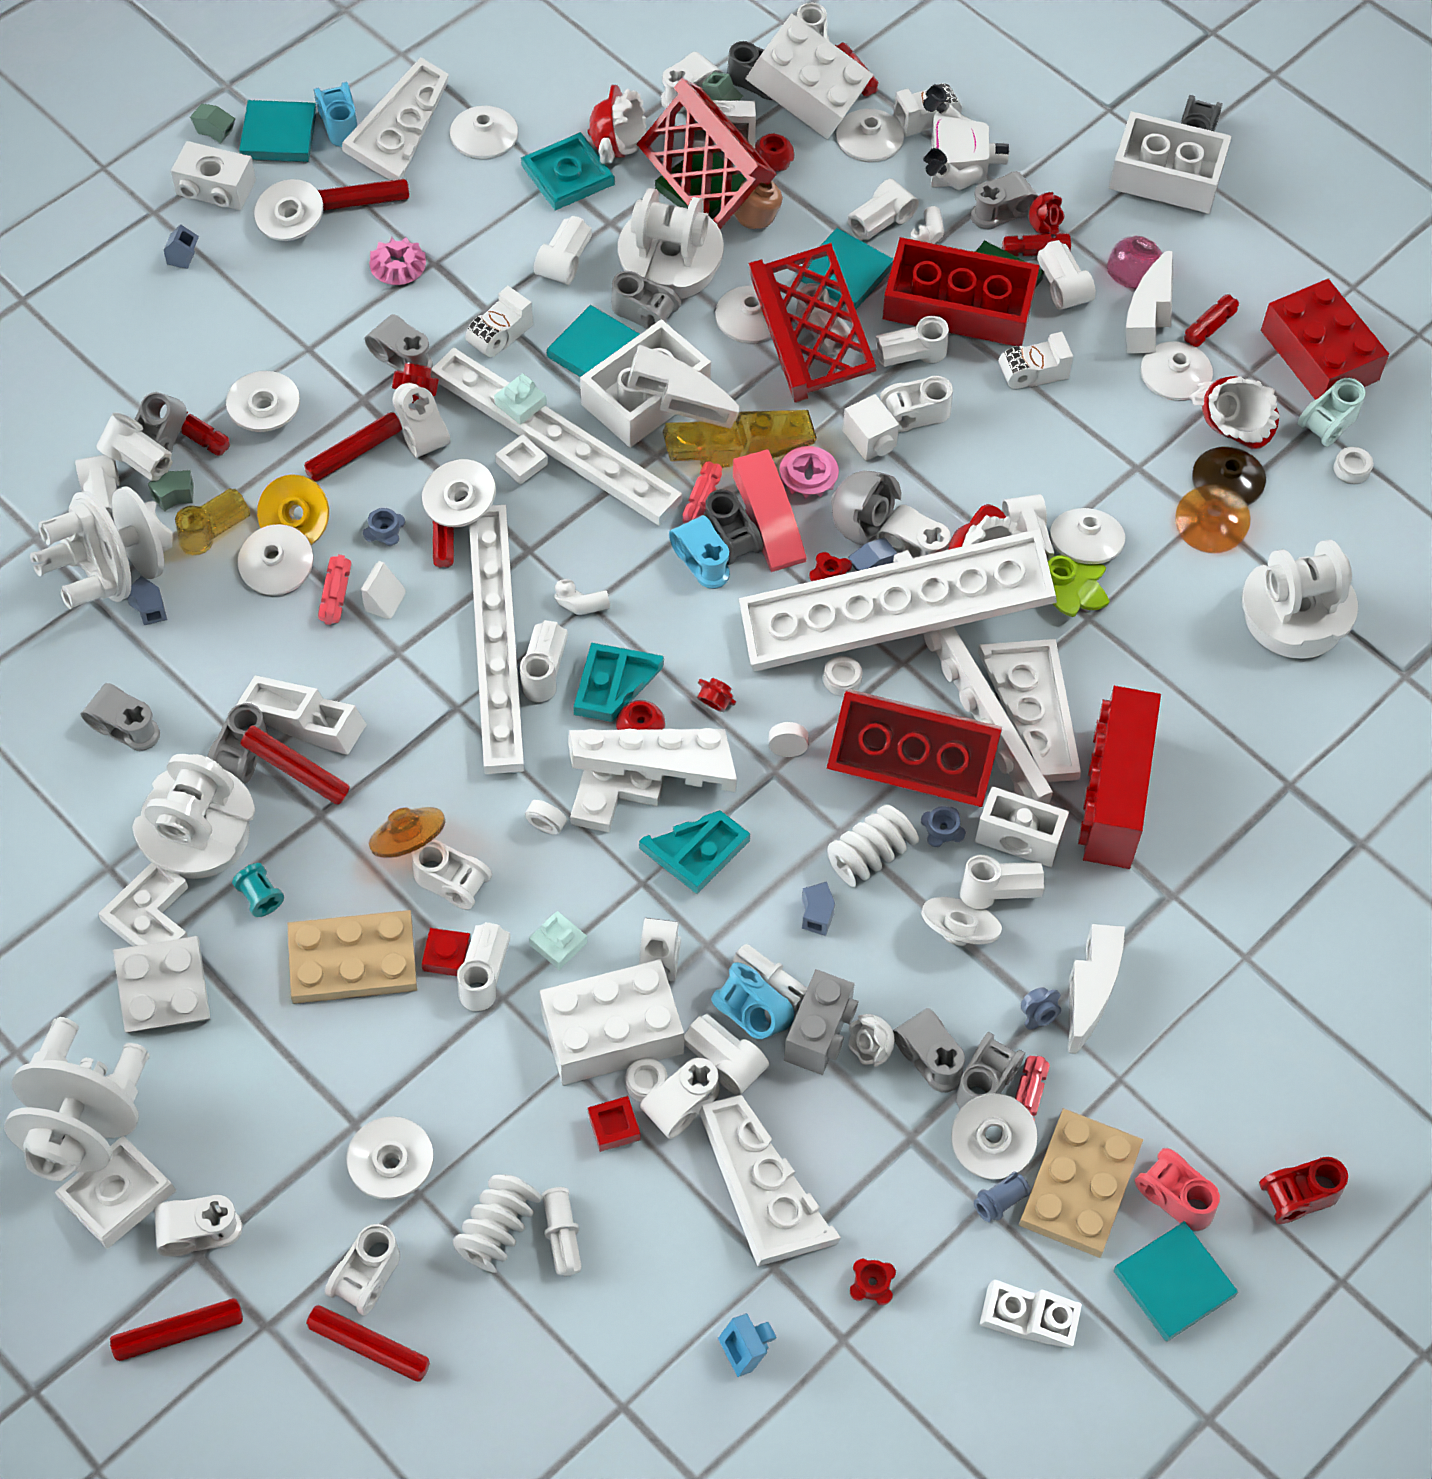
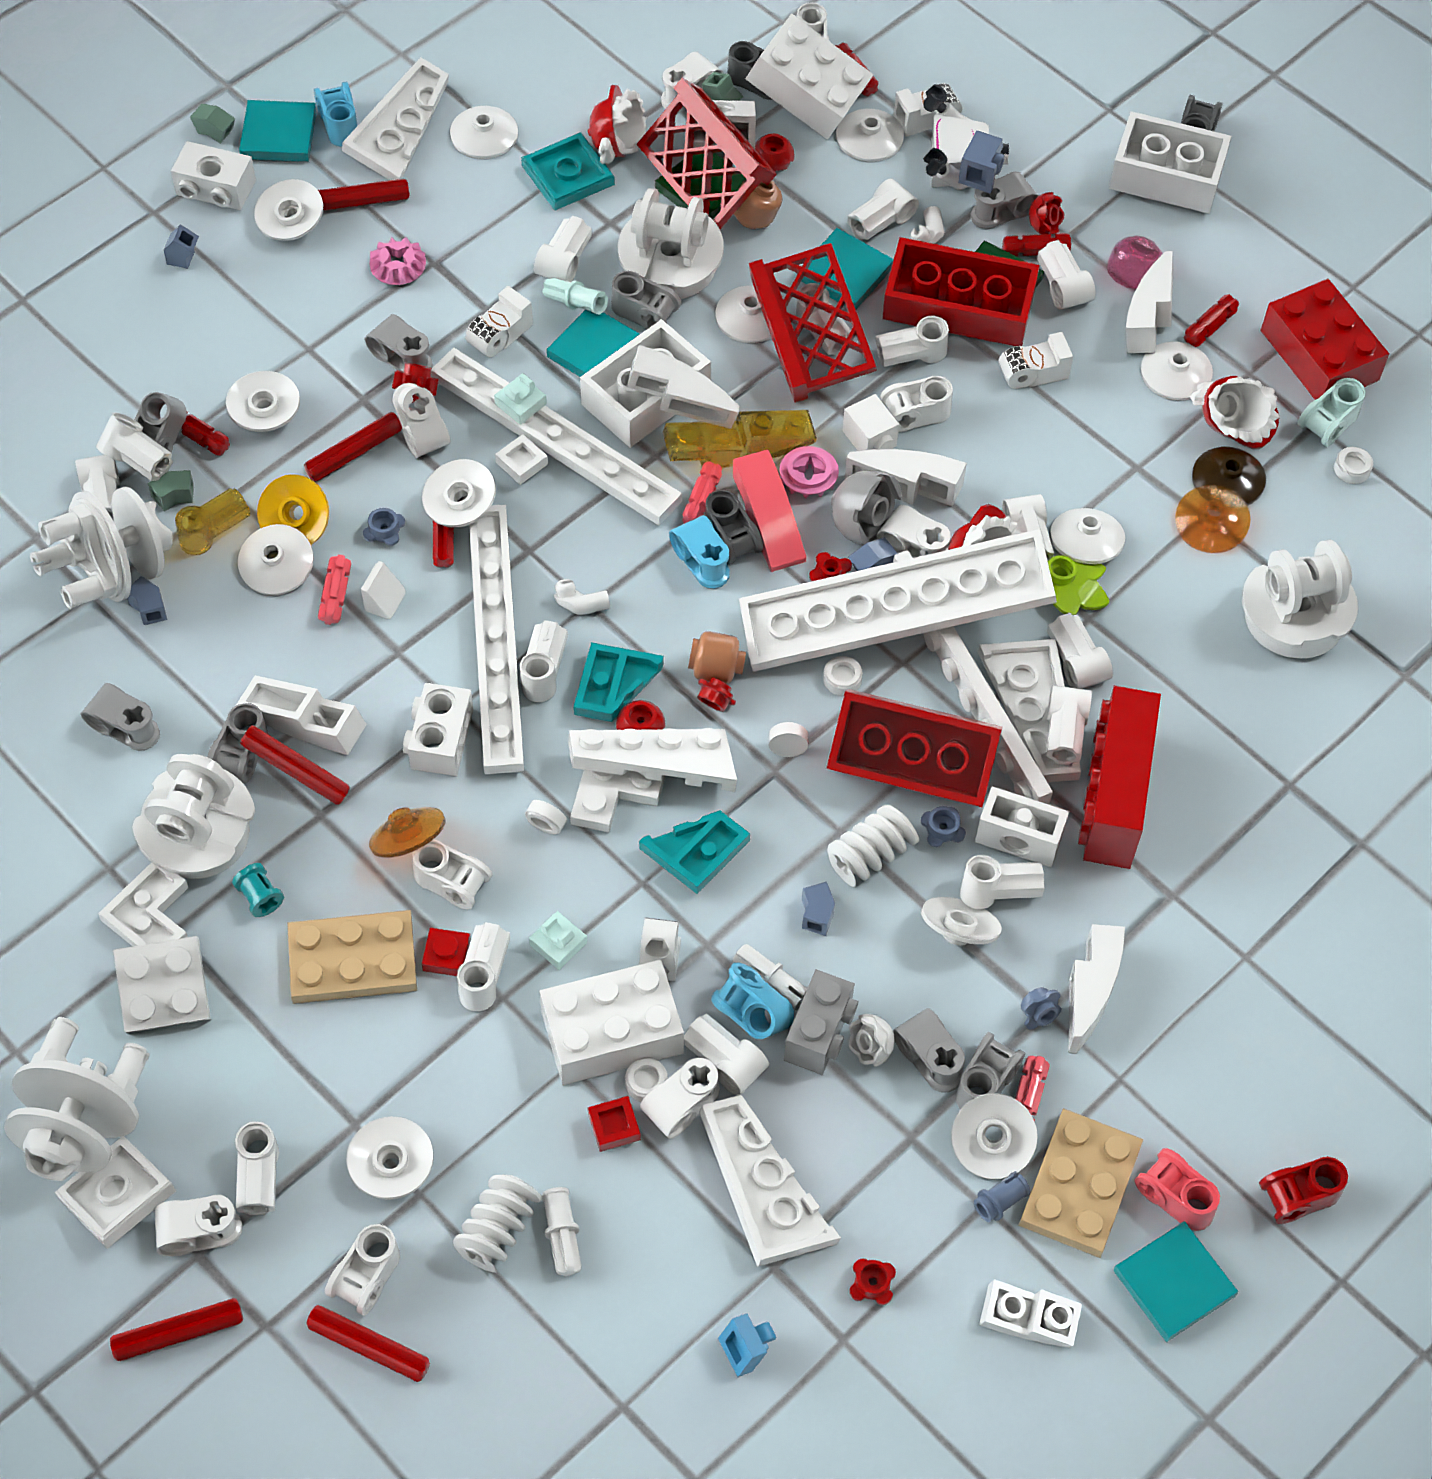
none -> white piece [235,1121,279,1215]
none -> white brick [403,683,473,776]
none -> light aqua axle [542,278,608,314]
none -> nougat head [688,631,746,685]
none -> white slope [844,449,967,507]
none -> sand blue brick [958,130,1005,194]
none -> white piece [1046,685,1092,765]
none -> white piece [1047,613,1113,689]

